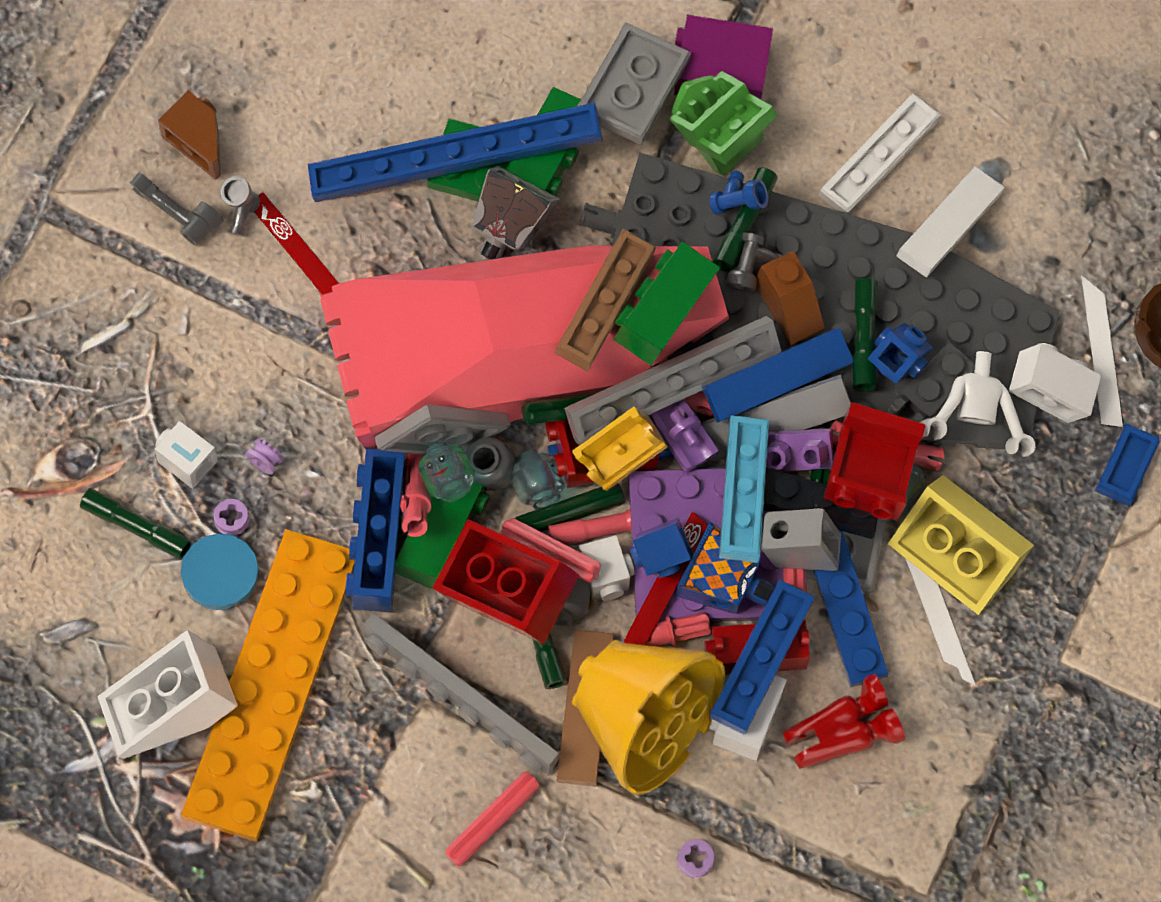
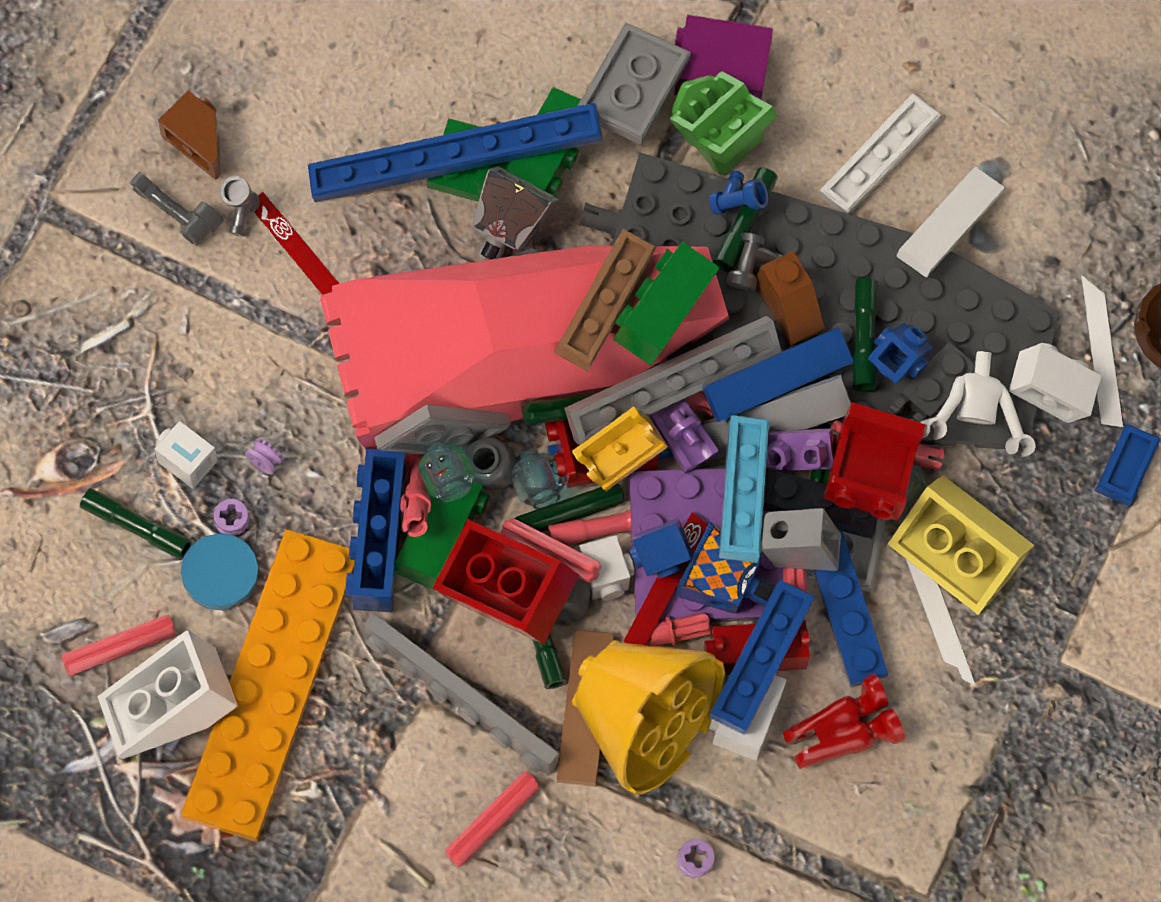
none -> coral axle [62,615,176,675]

